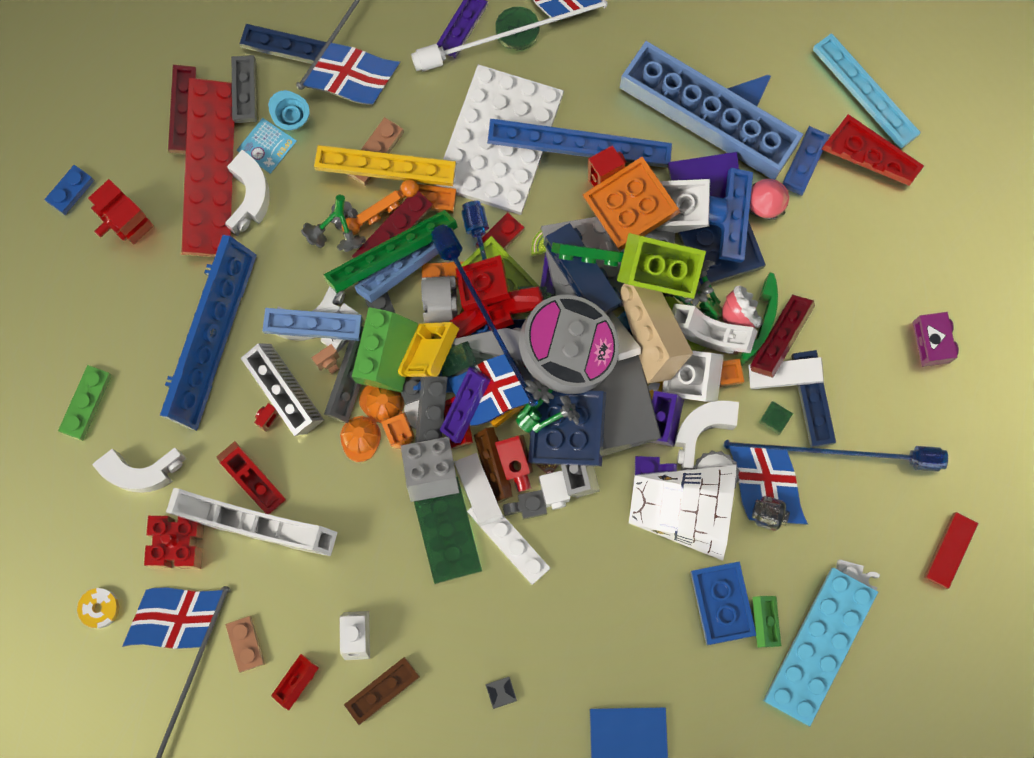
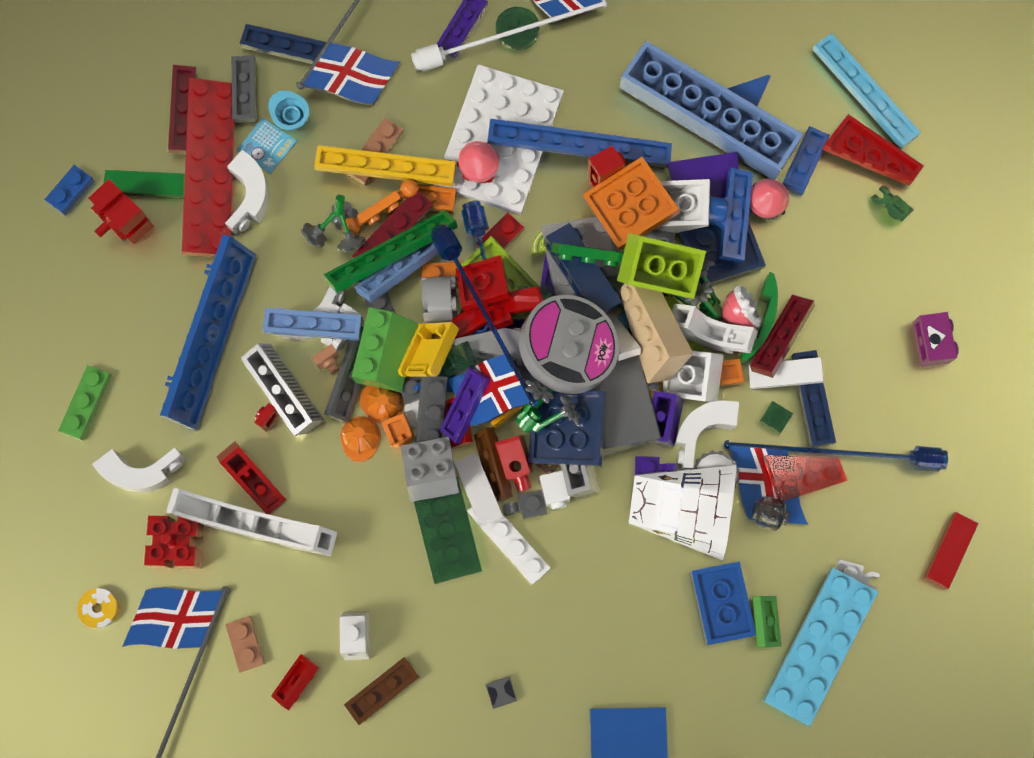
none -> green tile [103,170,185,198]
none -> coral hair [456,141,499,184]
none -> clear red wing [762,455,847,503]
none -> clear green plate [871,185,914,222]

